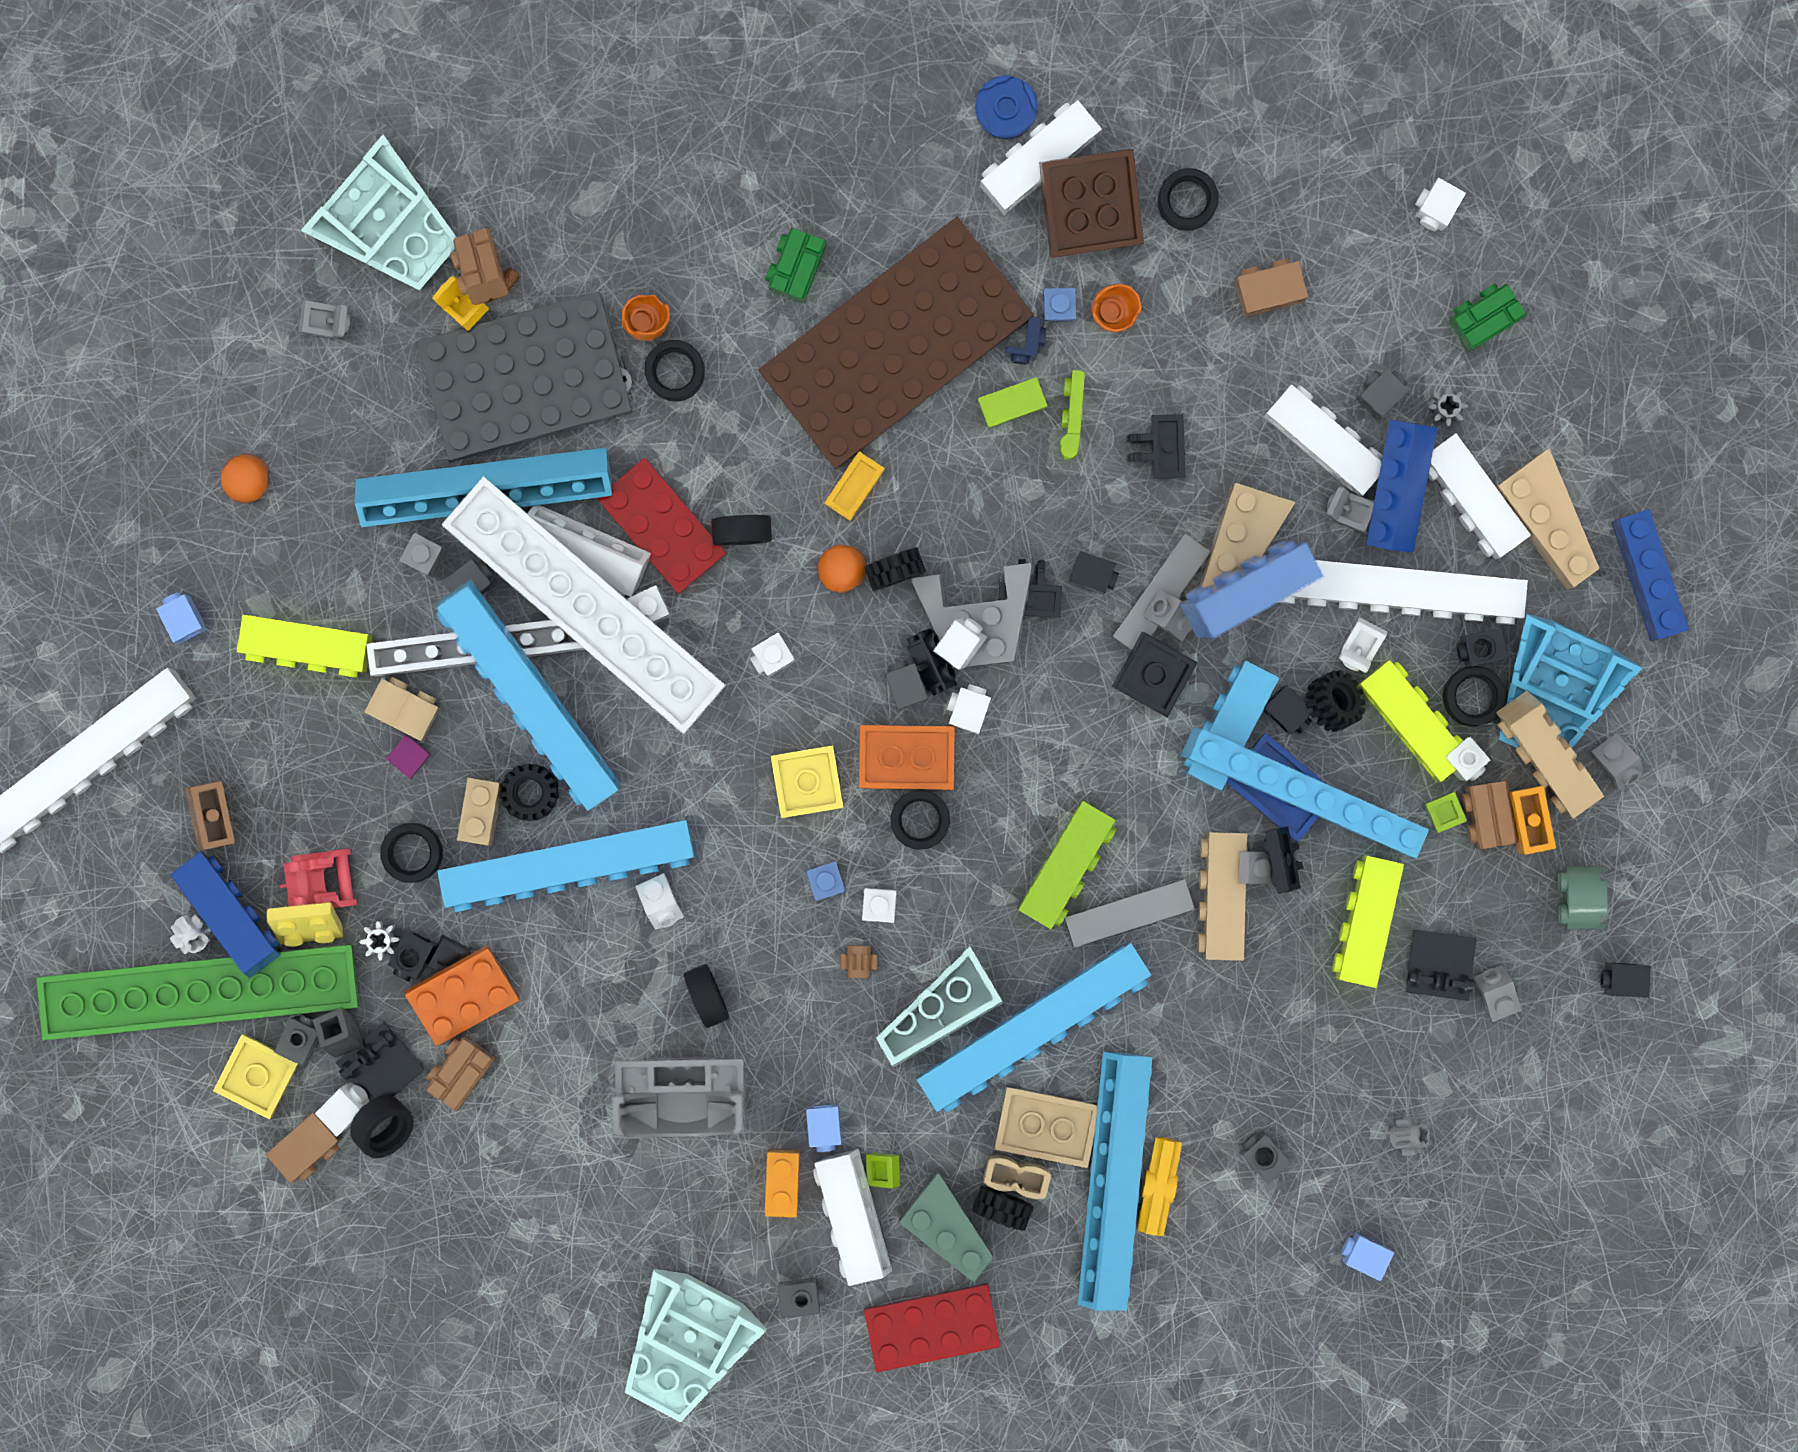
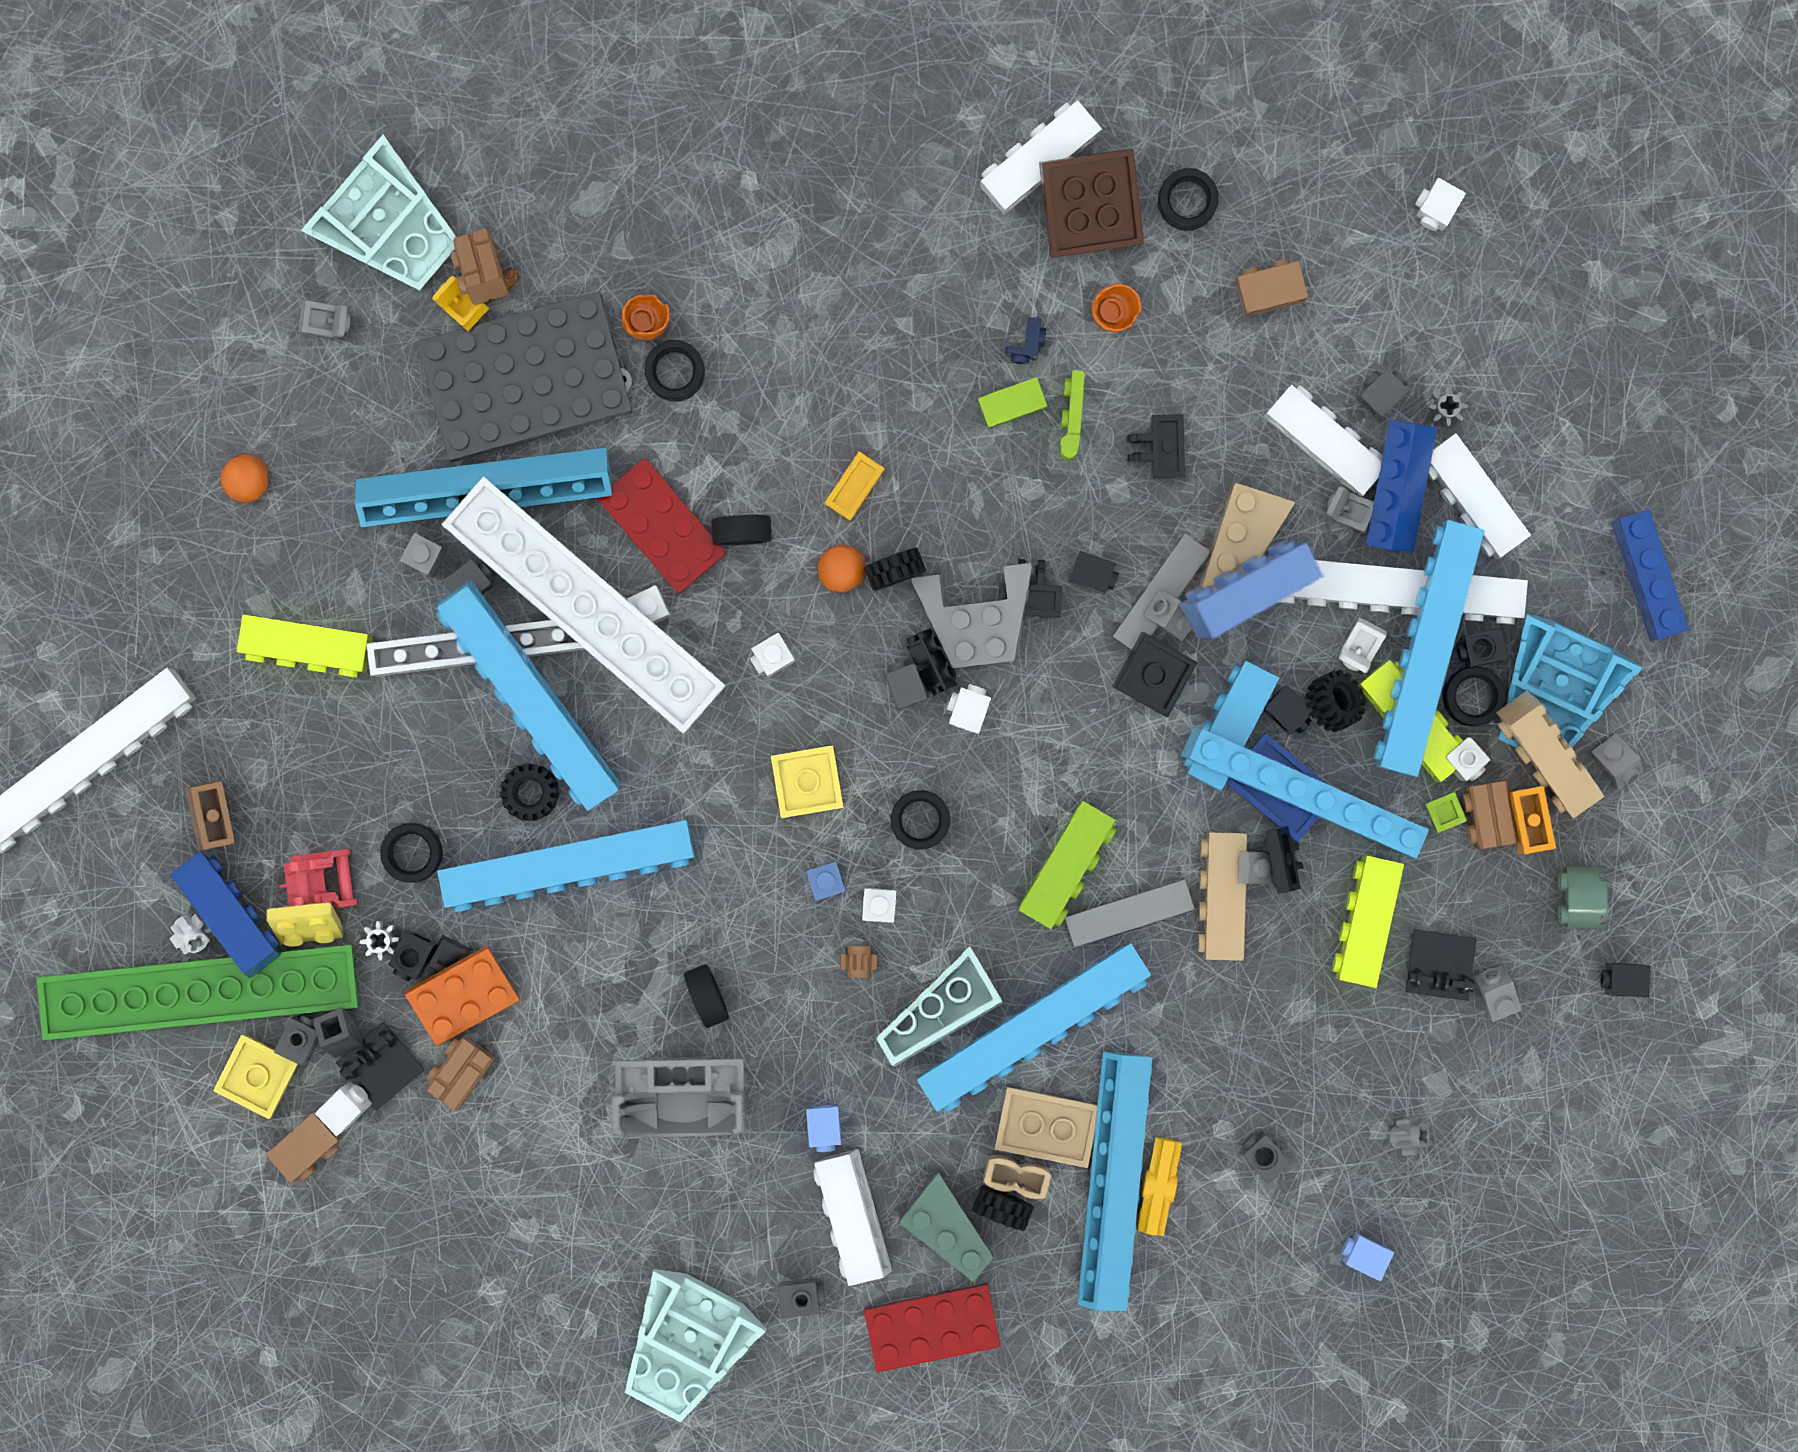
light blue brick [156,592,208,644] -> none
black tyre [350,1096,414,1158] -> none
tan brick [365,676,440,741] -> none
magenta tile [386,734,431,779] -> none
tan brick [457,778,502,846] -> none
white brick [528,505,651,597] -> none
white bracket [635,873,684,929] -> none
reddish brown plate [758,216,1034,470] -> none
green brick [765,228,827,304] -> none
light orange brick [765,1149,800,1218] -> none
orange plate [859,725,955,790] -> none
lime plate [866,1152,900,1189] -> none
white brick [934,618,987,670] -> none
blue tile [975,75,1038,140] -> none
medium blue plate [1043,288,1076,322] -> none
green brick [1449,283,1527,352] -> none
tan wedge [1495,448,1600,590] -> none
none -> medium azure brick [1374,520,1485,777]

